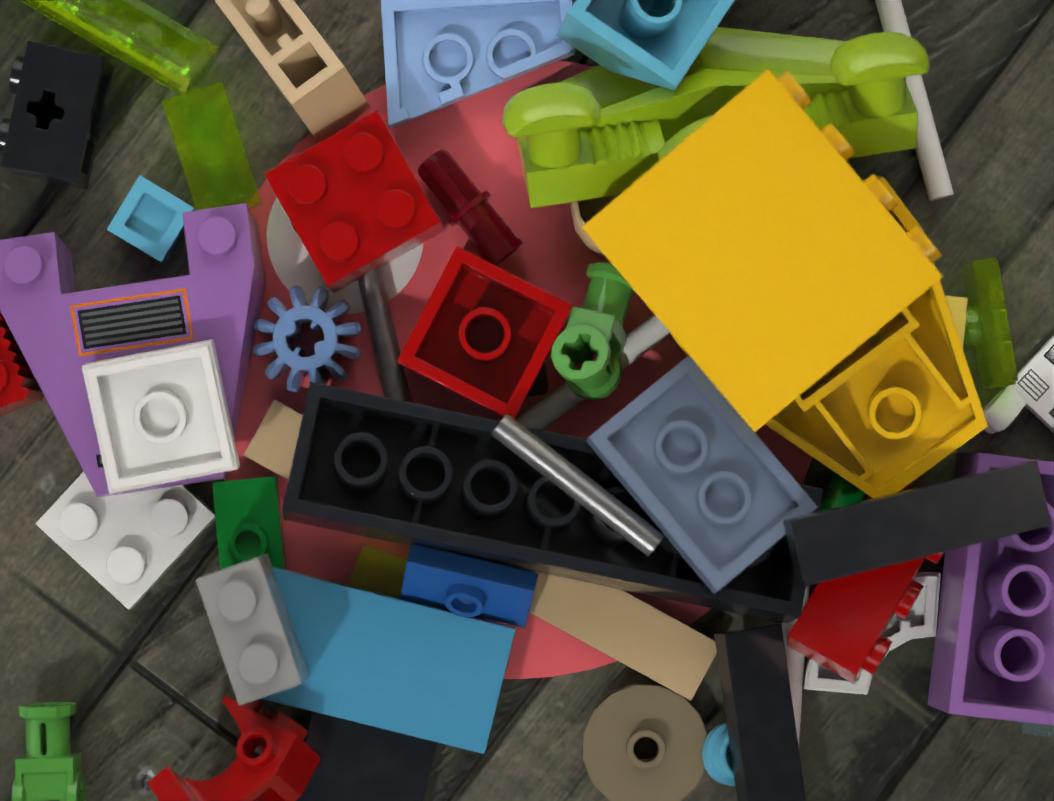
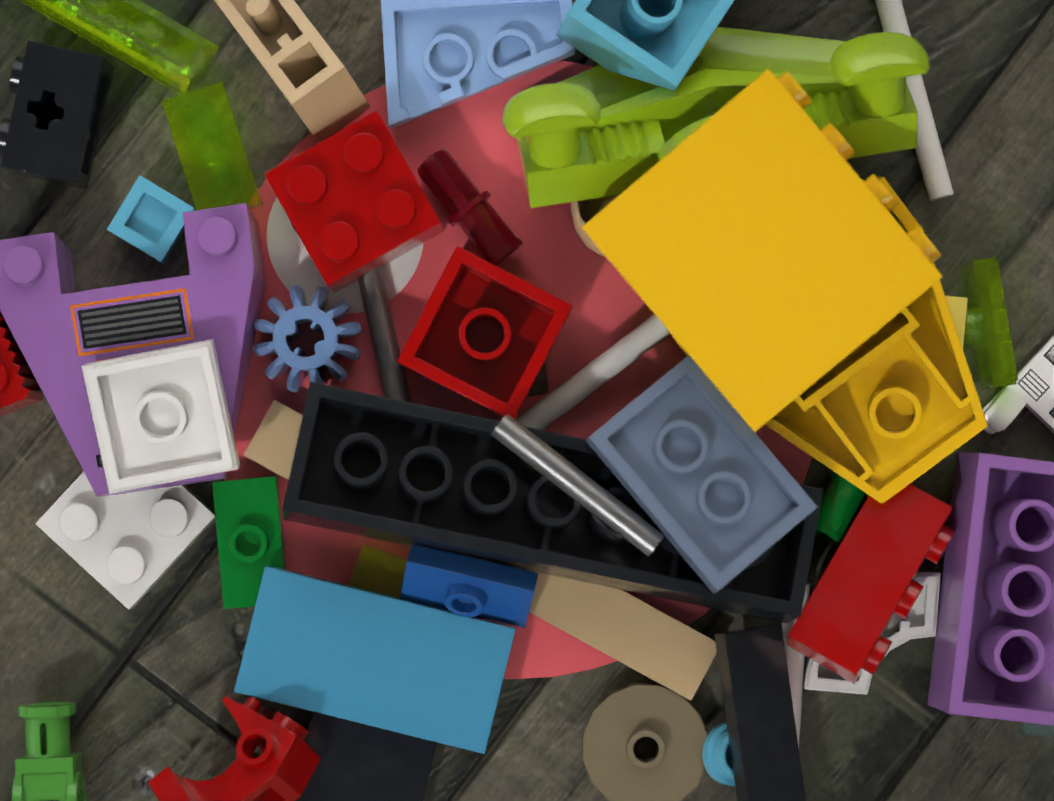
light grey brick [195,553,310,706] -> none
bright green connector [551,262,637,400] -> none
black tile [783,461,1051,586] -> none

